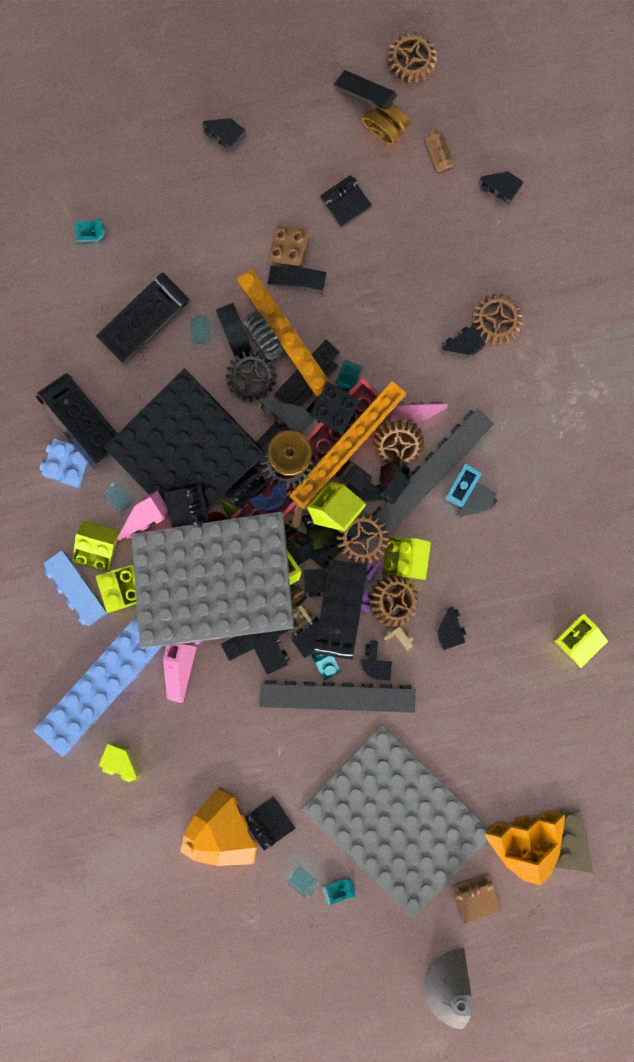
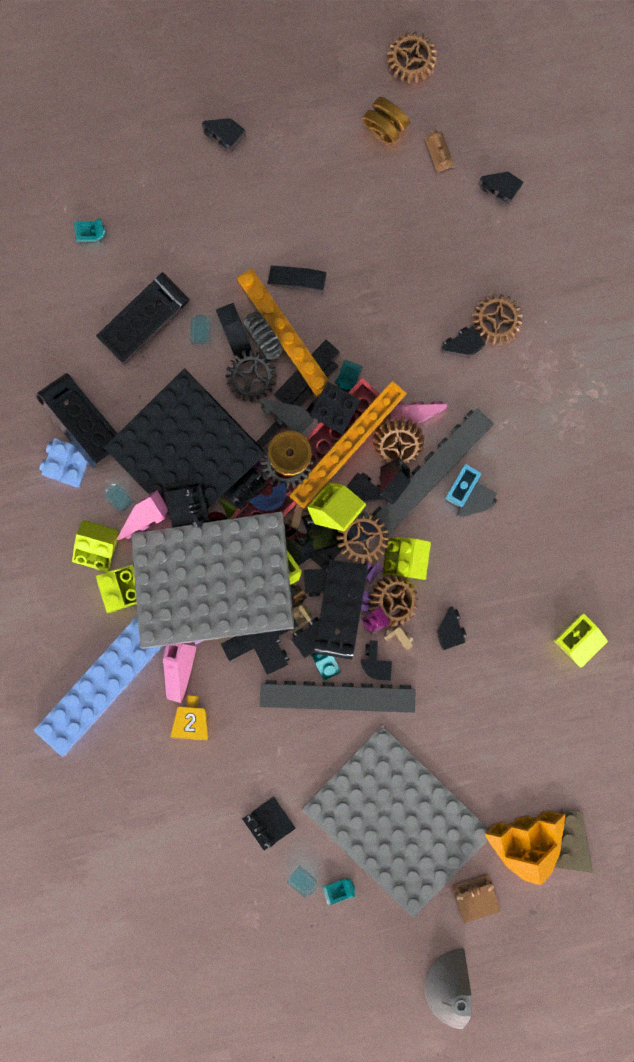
light blue brick [43,550,108,627] -> none
neon yellow slope [99,742,140,782] -> none
light orange brick [180,787,258,866] -> none
medium nougat hinge [267,225,310,268] -> none
black hinge [320,175,372,227] -> none
black tile [333,70,397,110] -> none
black brick [336,460,372,493] -> none
none -> yellow torso [171,695,209,740]
none -> magenta plate [361,607,391,635]

